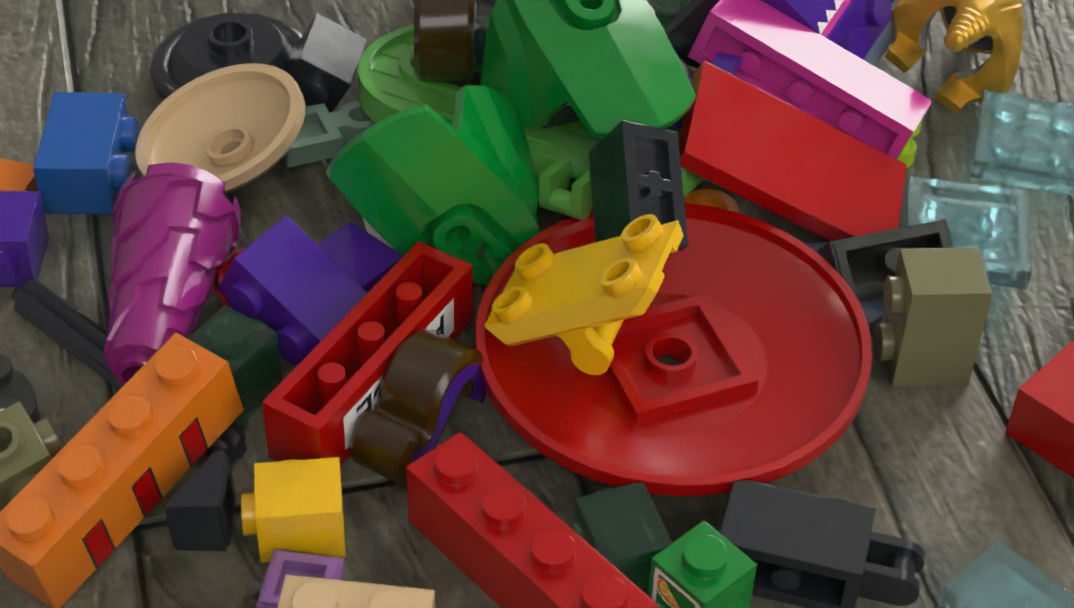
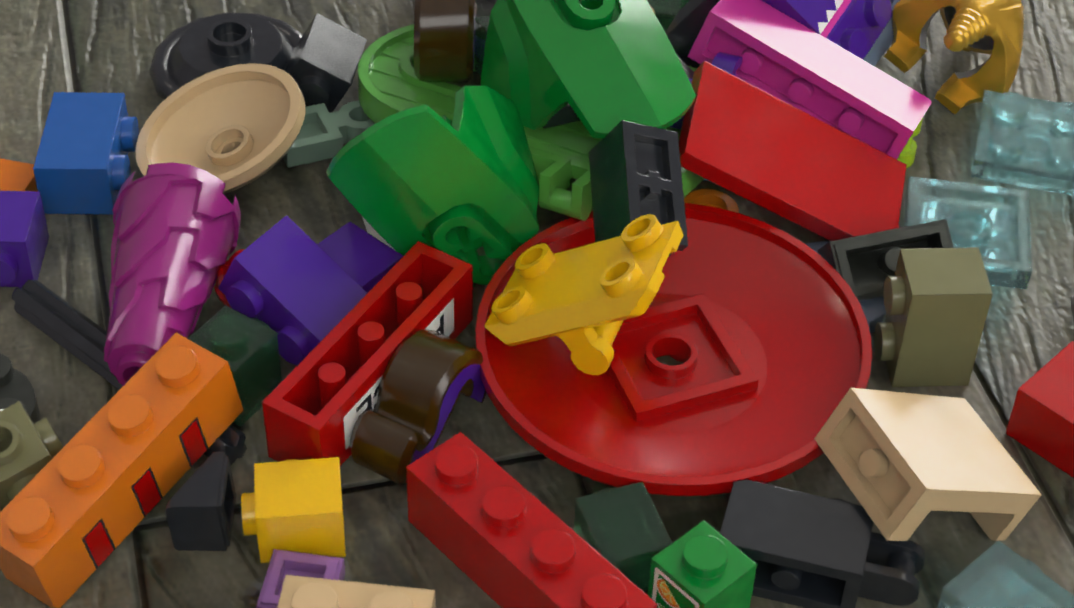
none -> tan panel [814,388,1042,541]

